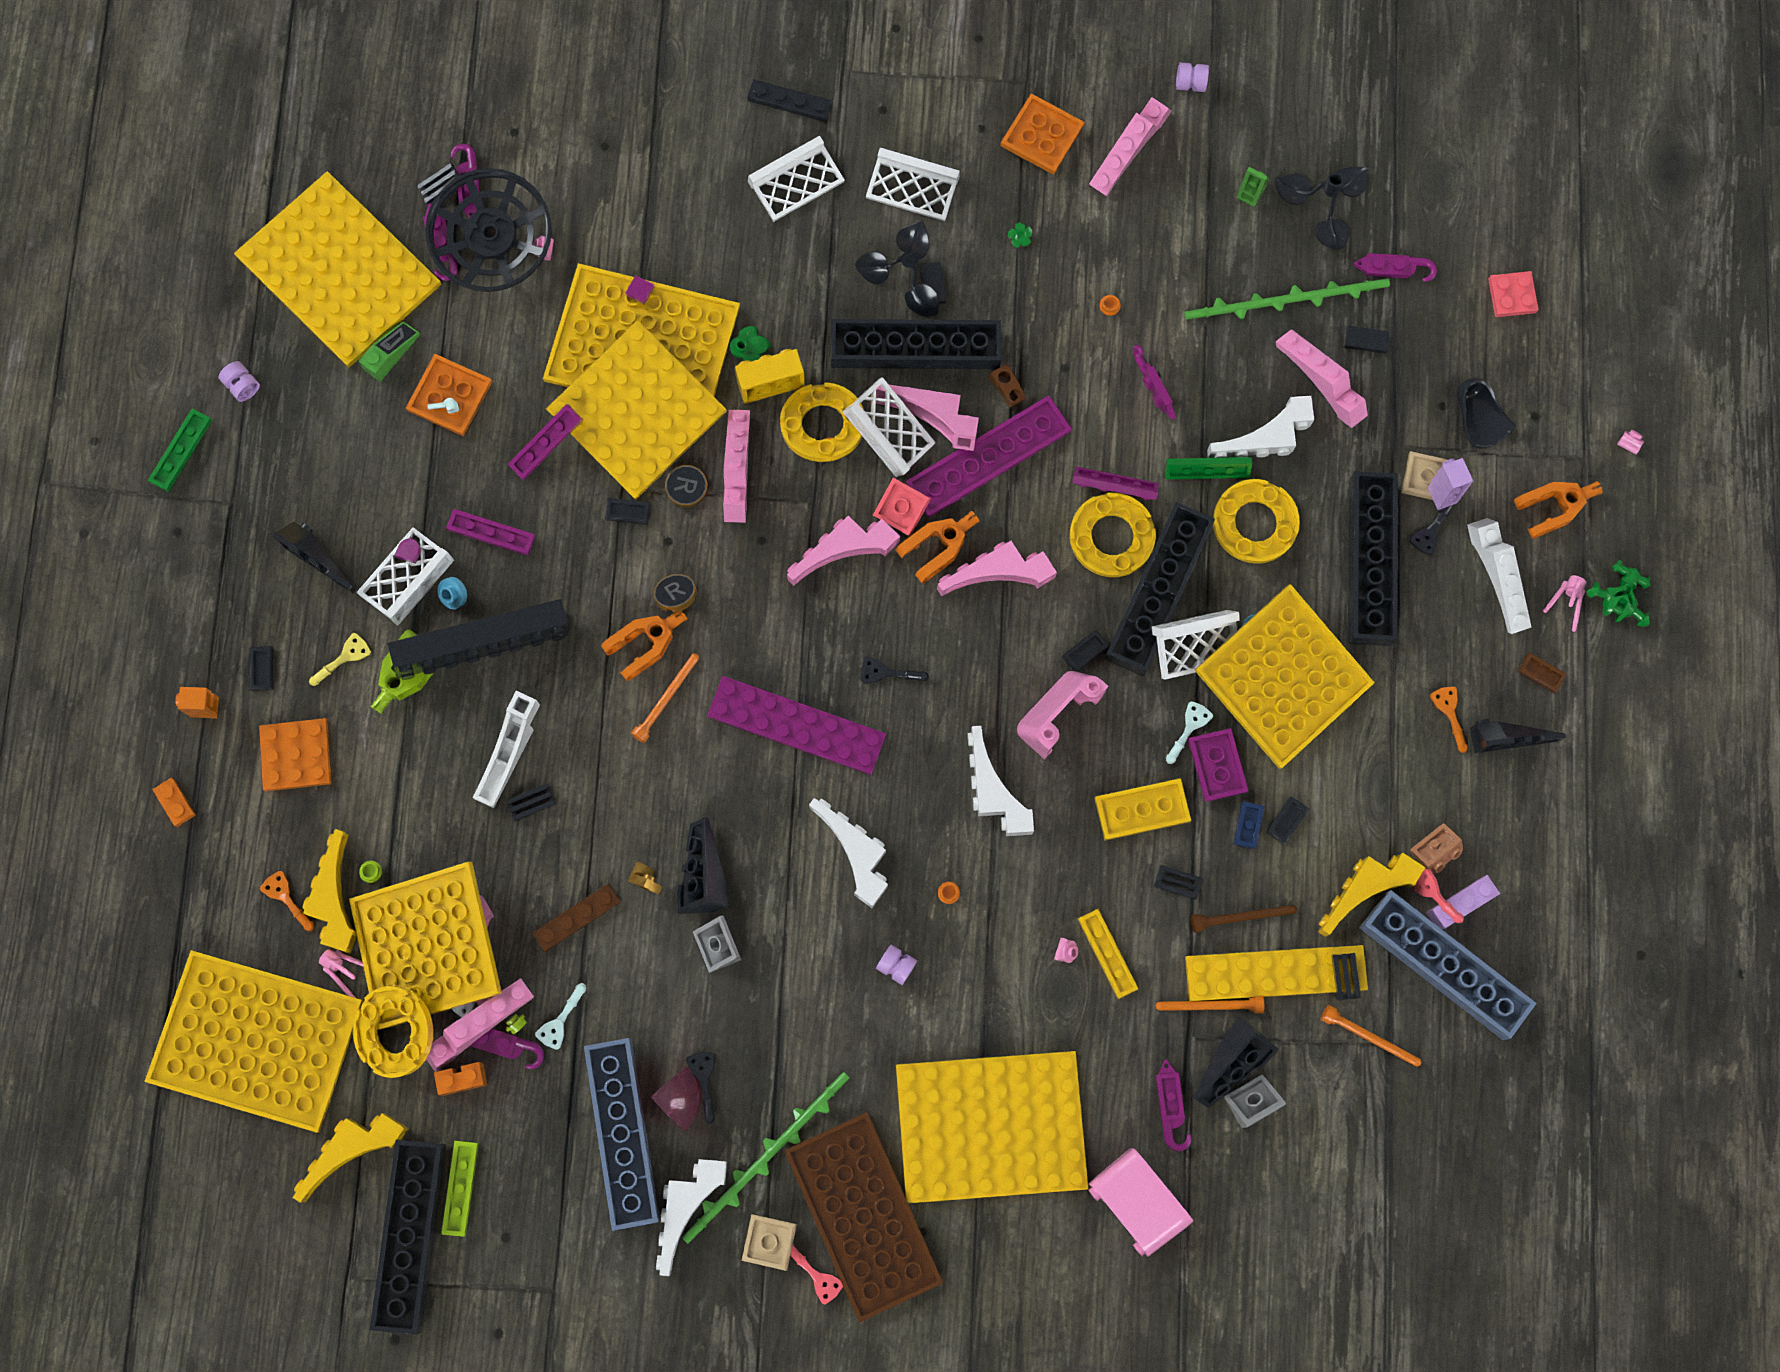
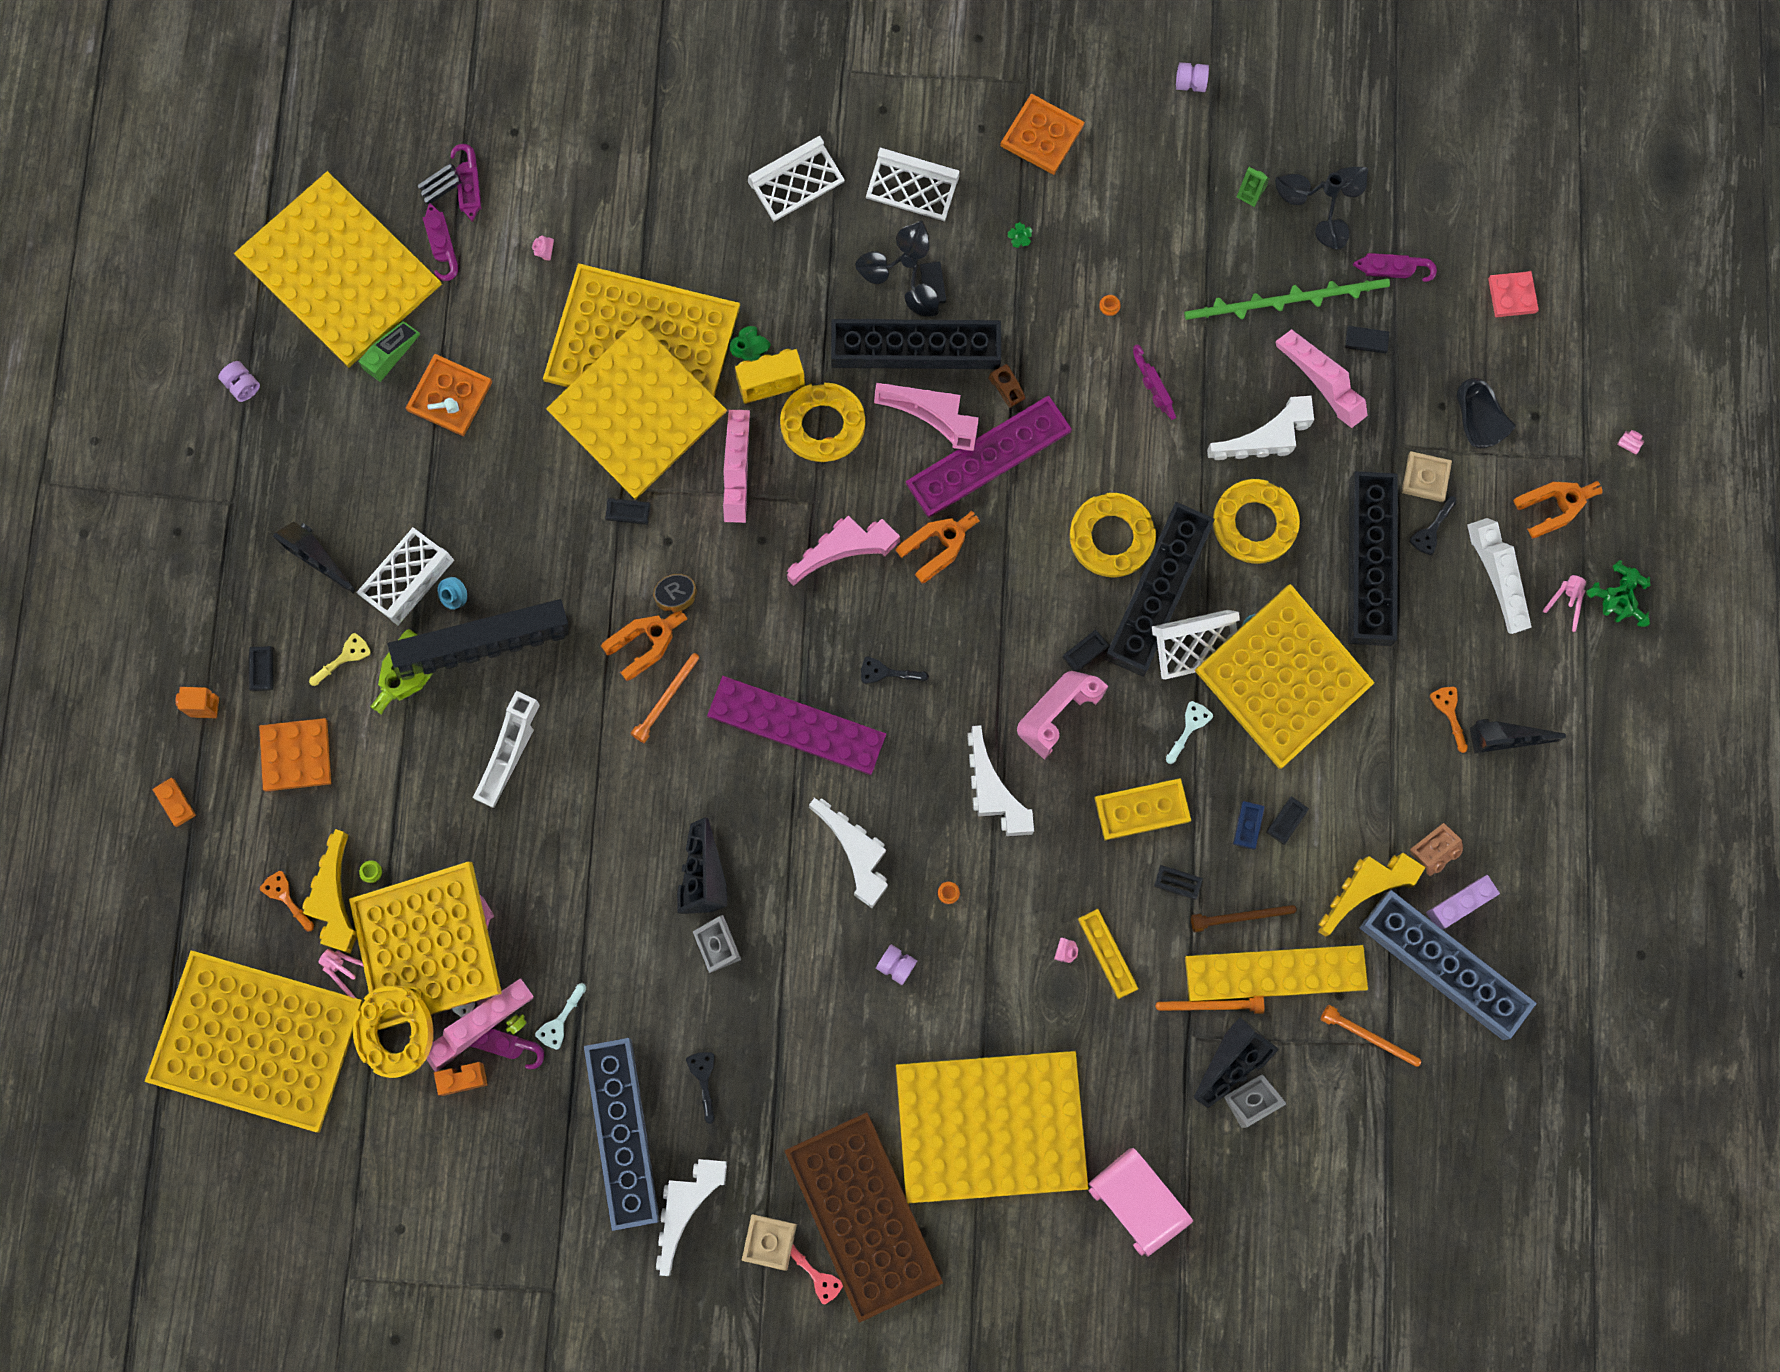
green plate [147,408,213,492] -> none
yellow arch [292,1113,409,1203] -> none
black brick [370,1140,446,1335] -> none
magenta tile [394,538,421,564] -> none
black dish [425,168,552,292] -> none
lime plate [441,1141,479,1237] -> none
magenta plate [446,509,536,556] -> none
black tile [506,784,556,822] -> none
magenta plate [508,404,583,480] -> none
reddish brown plate [533,884,621,952] -> none
magenta tile [625,275,655,305] -> none
pearl gold bracket [628,862,662,895] -> none
clear pink brick [651,1067,700,1132] -> none
black tile [665,465,708,508] -> none
bright green plant [682,1072,849,1244] -> none
black plate [747,79,832,122] -> none
white fence [842,377,935,477] -> none
coral plate [873,478,931,536] -> none
bright pink arch [937,541,1057,596] -> none
magenta plate [1072,466,1159,500] -> none
bright pink arch [1089,97,1172,196] -> none
magenta plate [1155,1059,1191,1152] -> none
green plate [1164,457,1252,479] -> none
magenta plate [1188,728,1248,802] -> none
black tile [1331,953,1361,1000] -> none
coral piece [1414,869,1464,923] -> none
lavender brick [1427,458,1473,510] -> none
reddish brown plate [1517,652,1567,694] -> none

